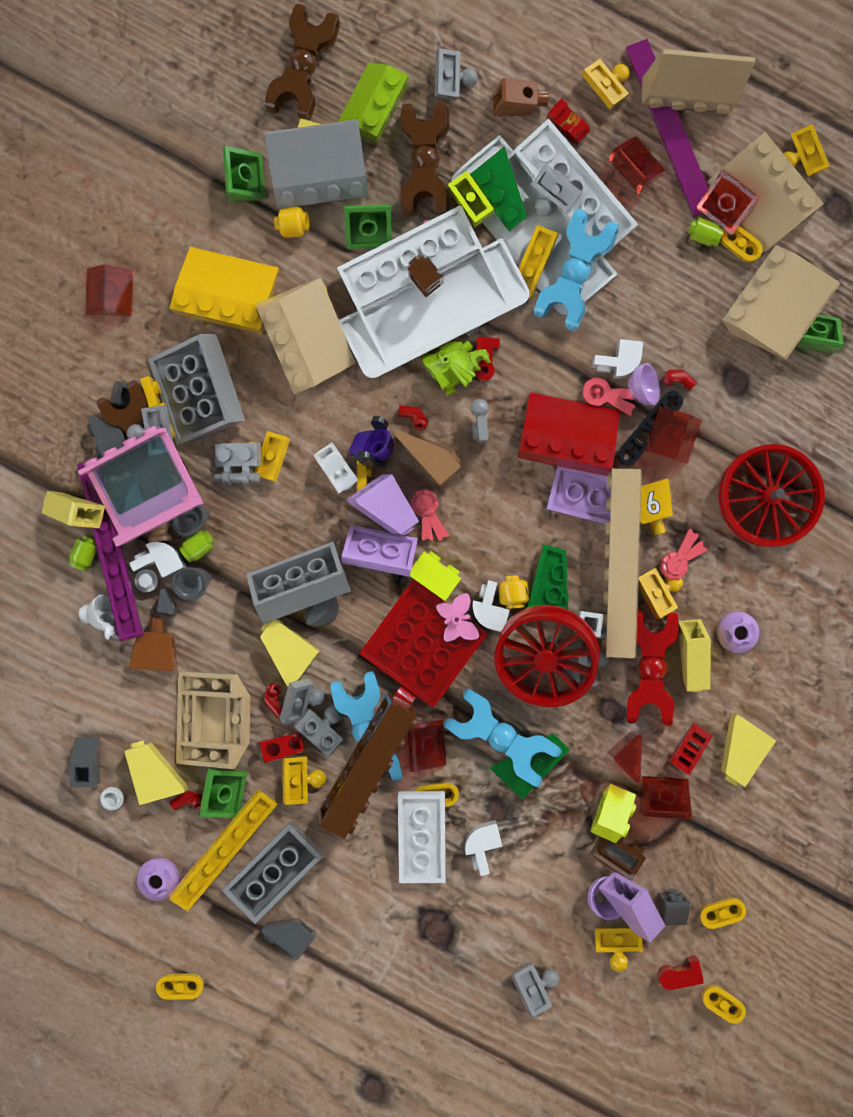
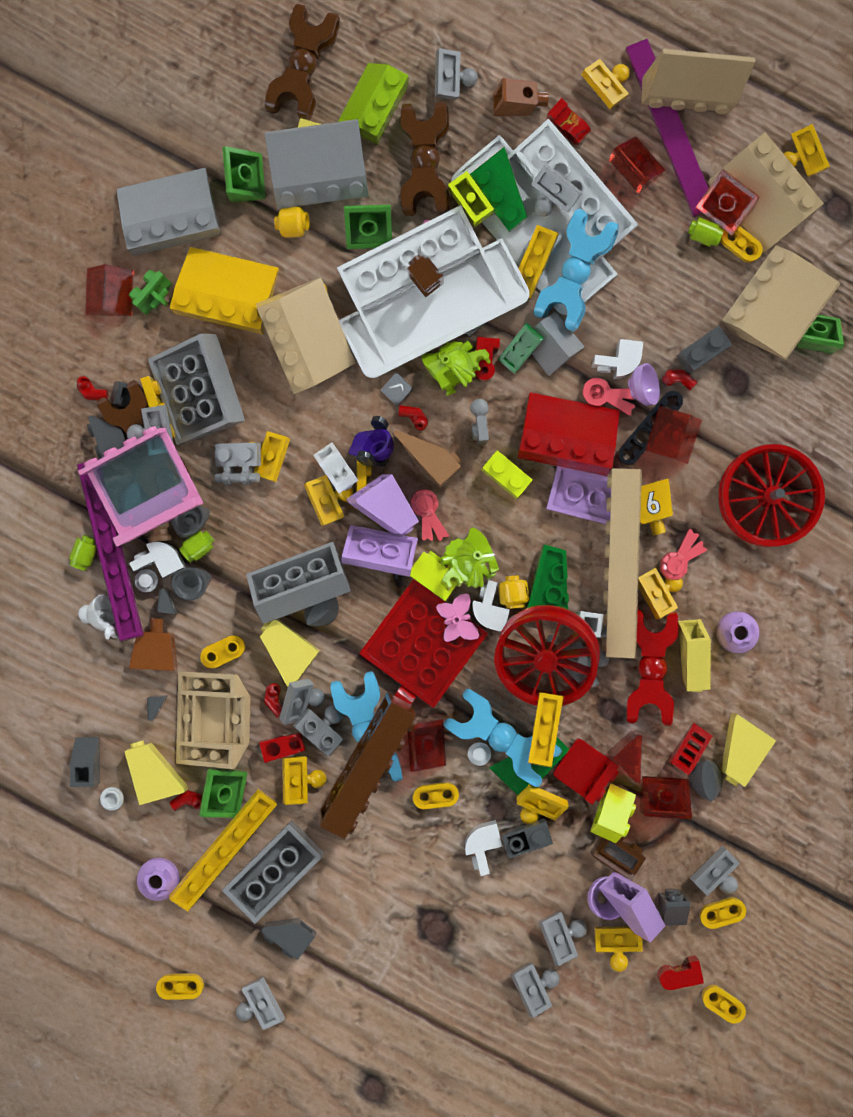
light yellow slope [42,491,105,528] -> none
white plate [398,791,446,883] -> none
none -> red arm [77,376,108,401]
none -> light grey slope [117,168,222,256]
none -> bright green hips [129,270,173,315]
none -> dark grey slope [147,695,168,721]
none -> yellow plate [200,635,246,668]
none -> light grey plate [236,977,285,1030]
none -> yellow plate [304,475,354,527]
none -> slope [381,372,413,406]
none -> lime helmet [440,527,499,591]
none -> white plate [468,742,491,766]
none -> neon yellow brick [481,450,533,499]
none -> green plate [497,323,544,374]
none -> dark grey slope [501,817,553,859]
none -> yellow plate [516,784,569,824]
none -> yellow plate [528,692,563,767]
none -> light grey slope [531,312,584,376]
none -> light grey plate [538,912,587,966]
none -> red bracket [553,738,619,805]
none -> dark grey brick [676,326,732,375]
none -> dark grey piece [688,760,723,802]
none -> light grey plate [690,846,740,896]

